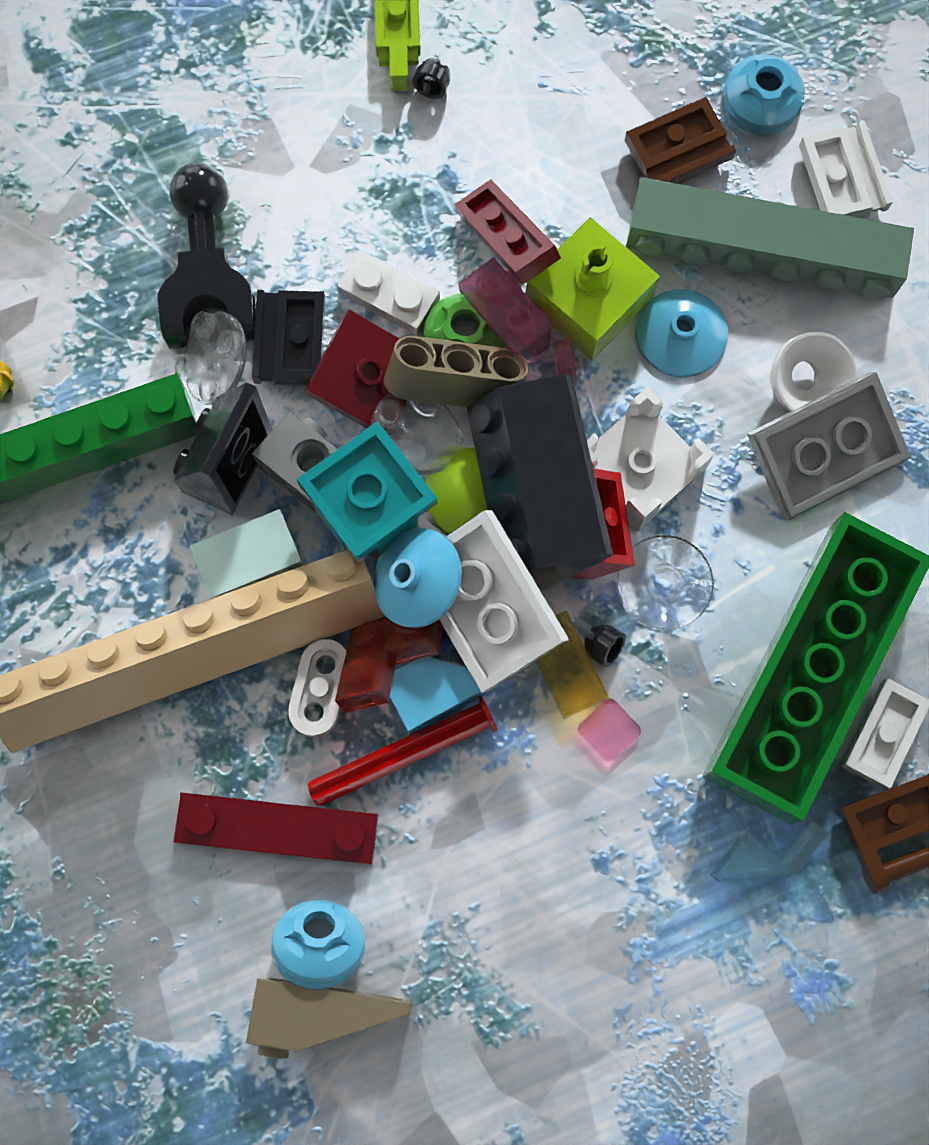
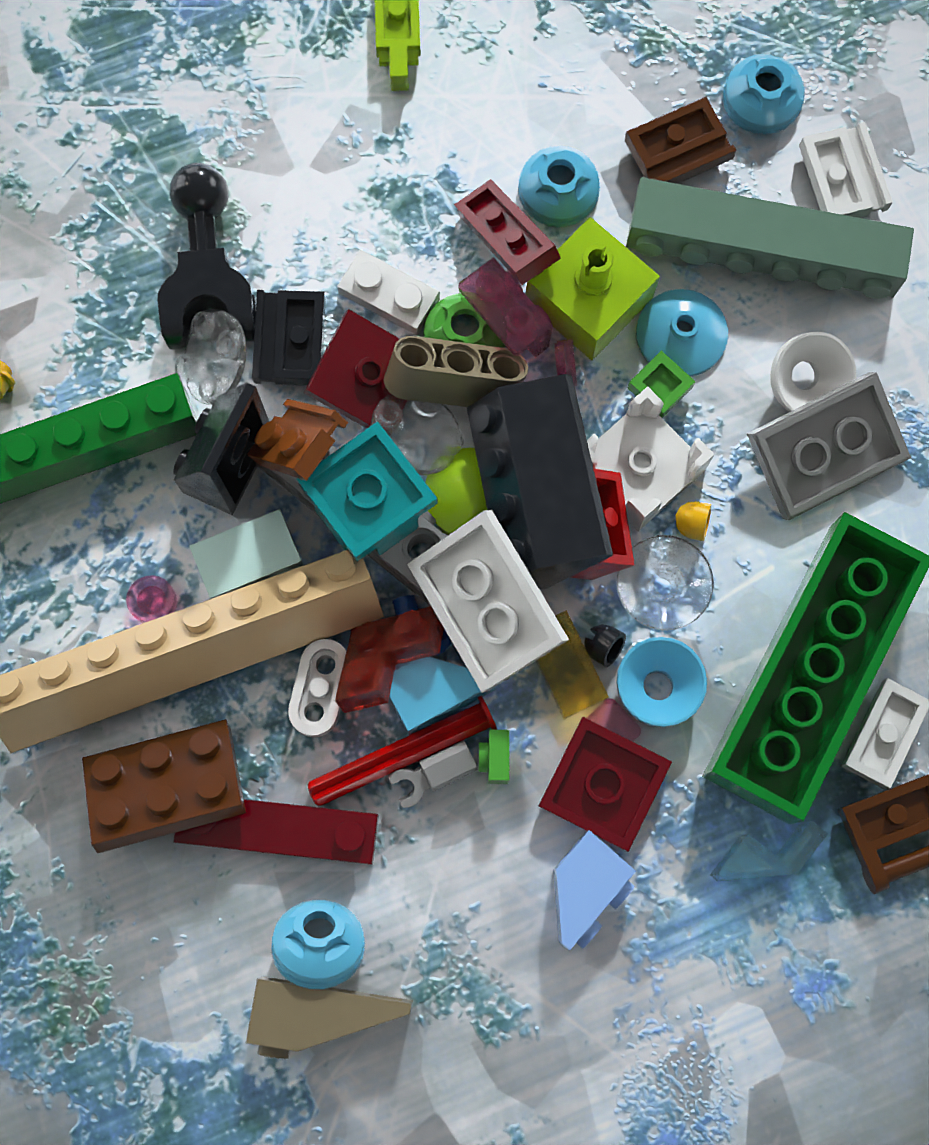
medium azure dish [373,528,462,628] -> none
black hinge [412,58,451,99] -> none
none -> reddish brown plate [82,719,246,853]
none -> clear pink tile [126,575,177,624]
none -> dark orange plate [247,399,348,481]
none -> light grey bar [388,740,478,808]
none -> bright green plate [479,730,509,784]
none -> medium azure piece [518,146,600,227]
none -> dark red plate [538,717,672,852]
none -> light blue slope [553,830,636,950]
none -> medium azure piece [616,637,707,727]
none -> bright green plate [627,351,696,418]
none -> yellow hinge [675,501,712,541]

